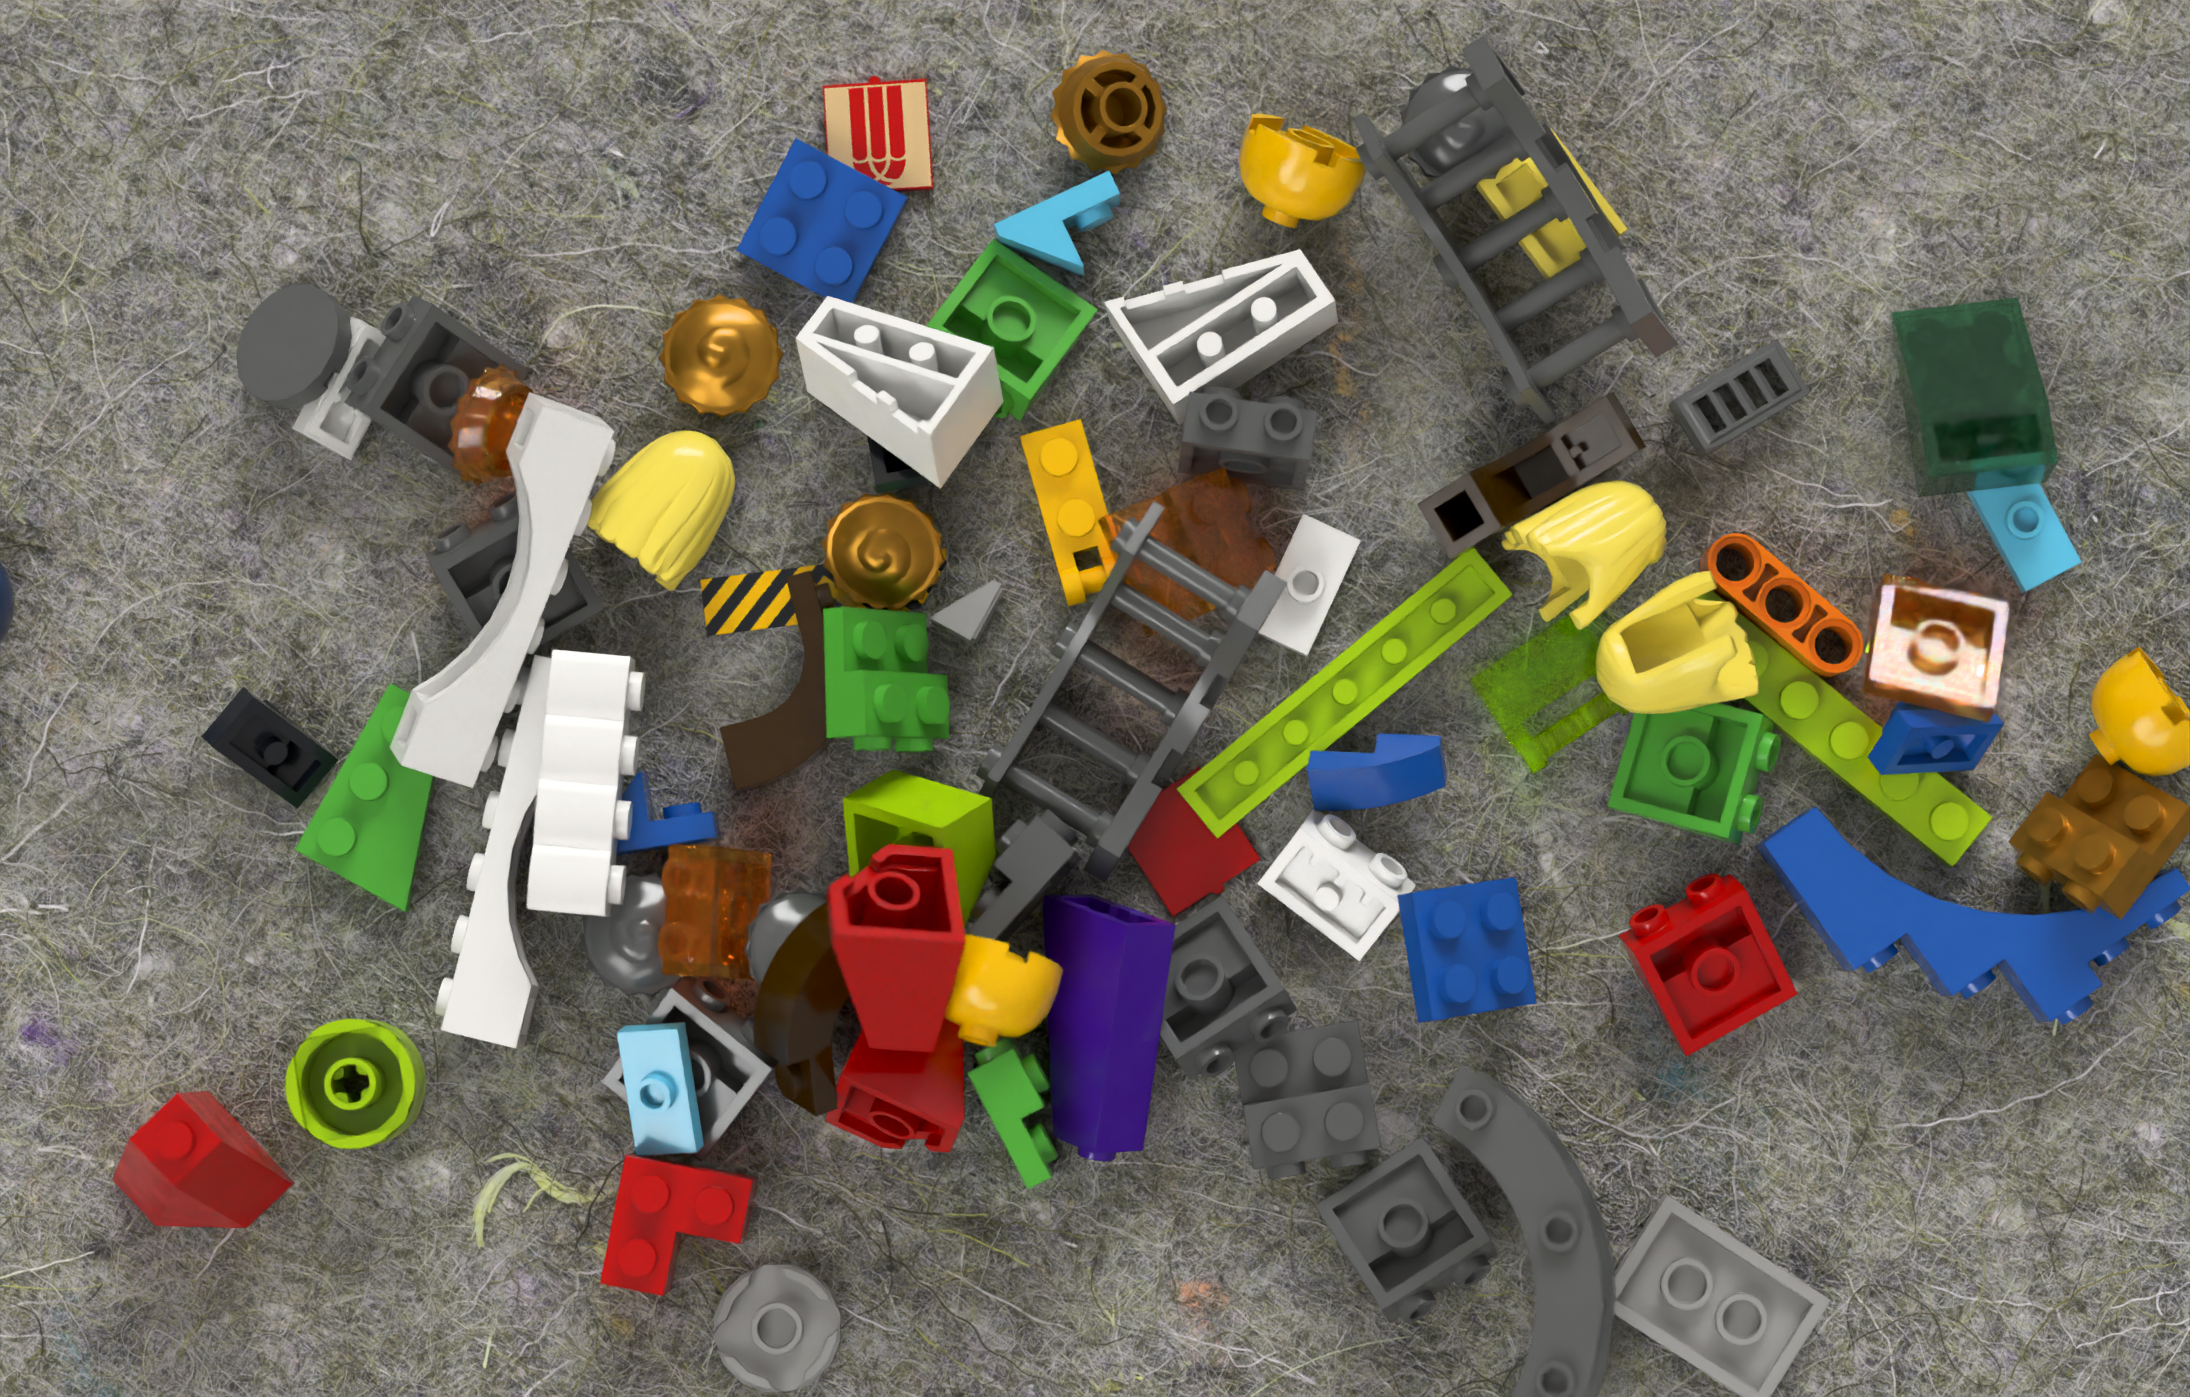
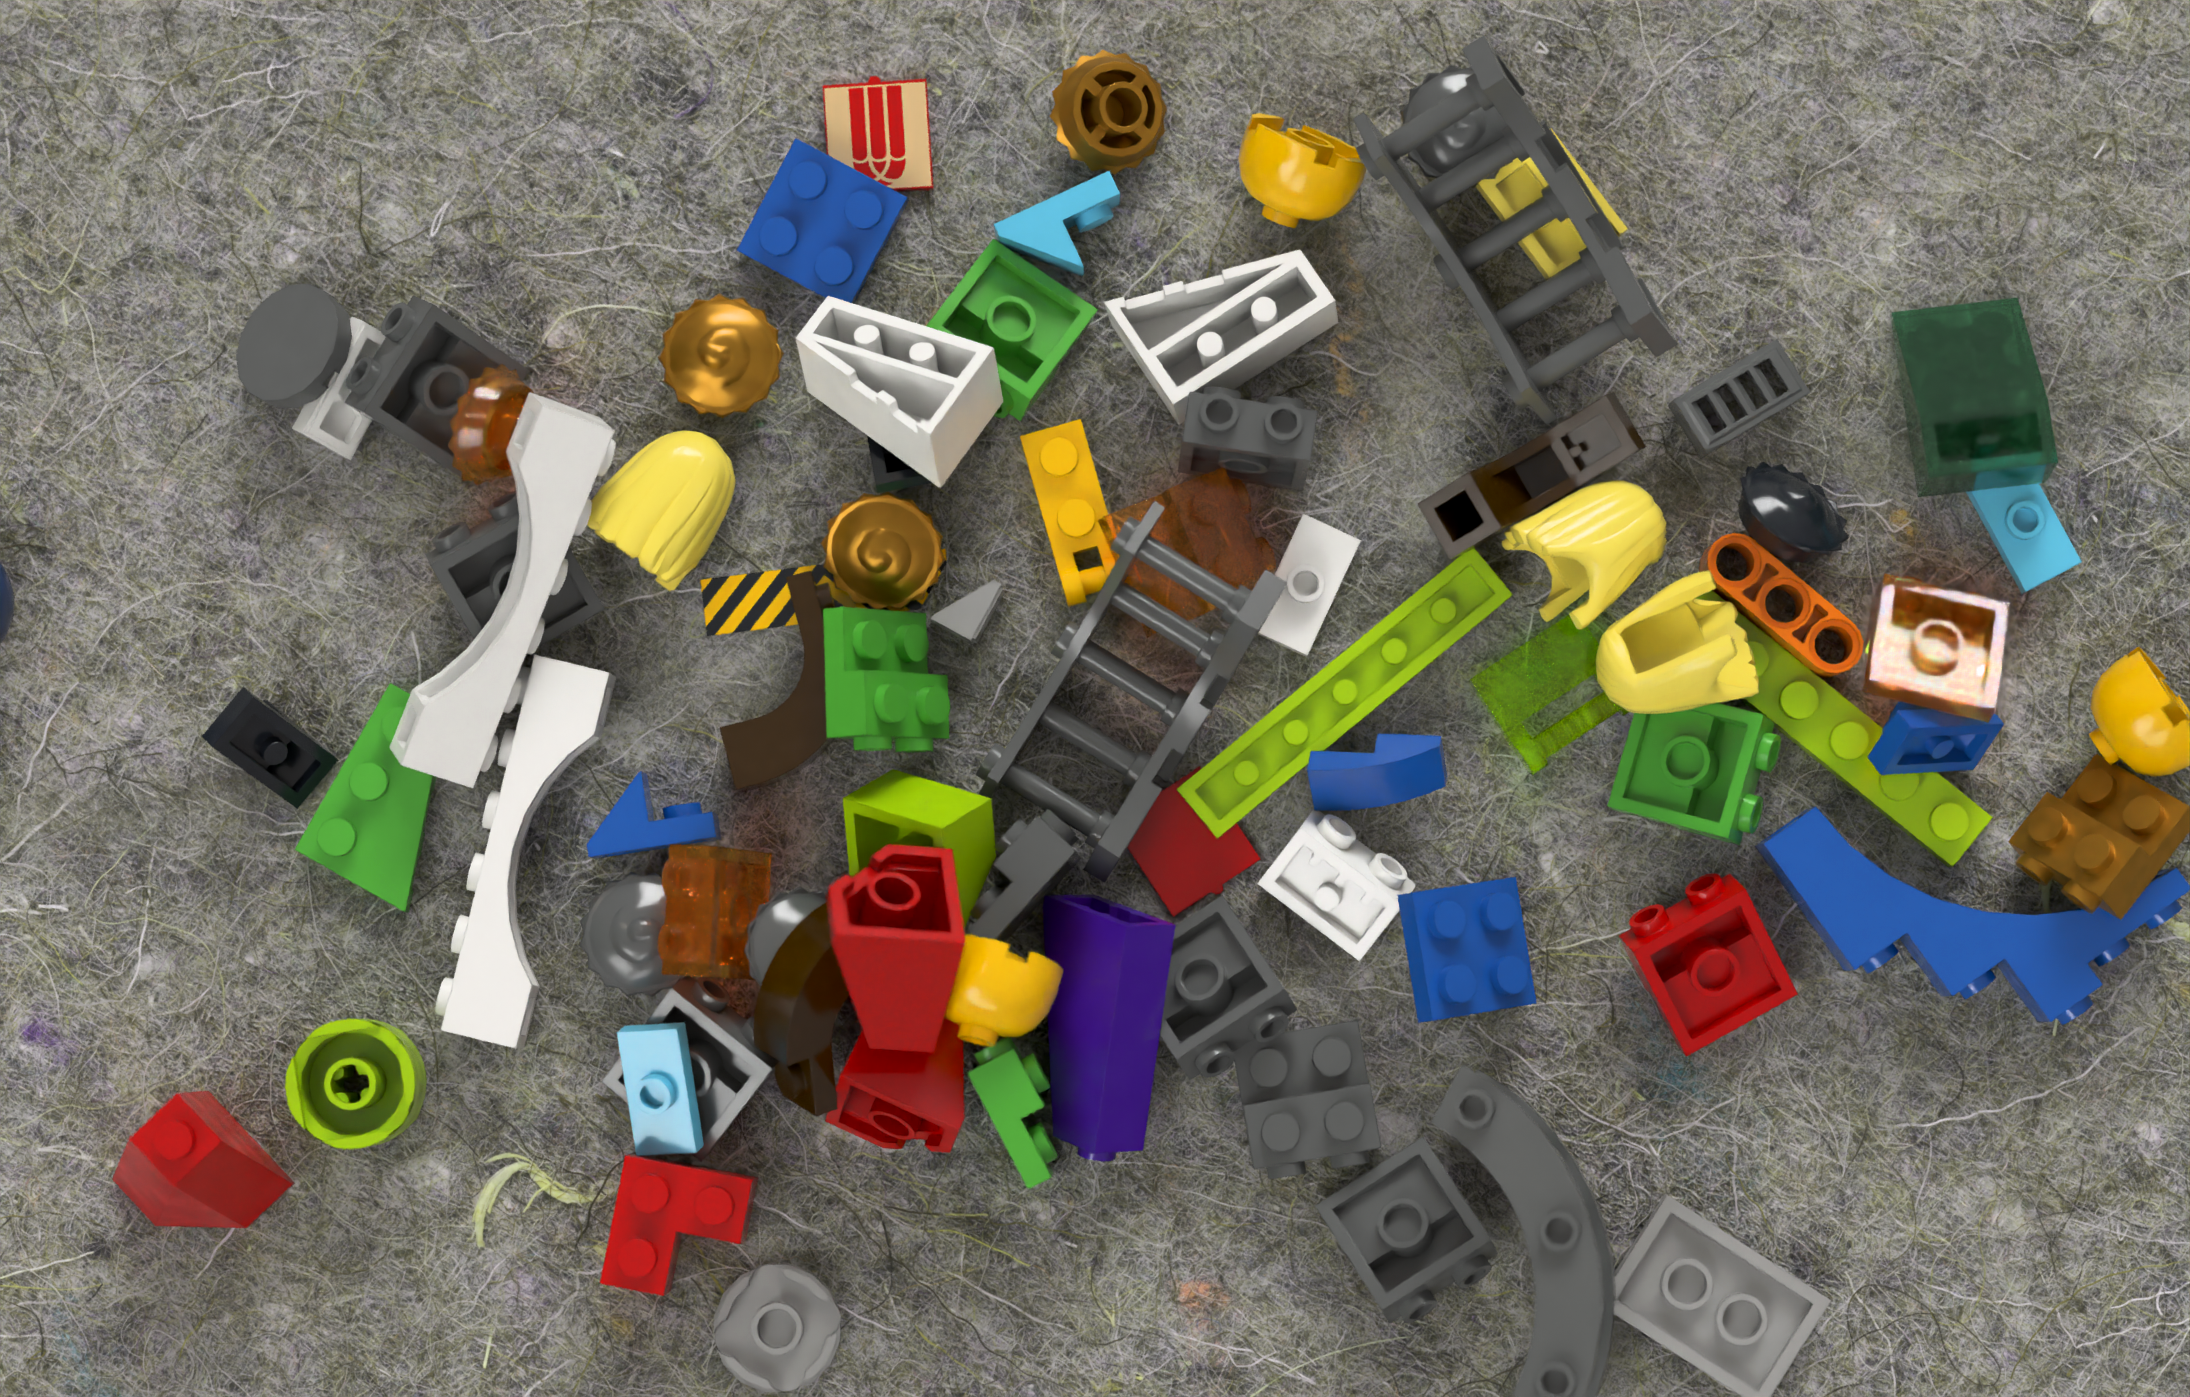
white brick [527,650,645,917] -> none
none -> black piece [1738,462,1849,563]

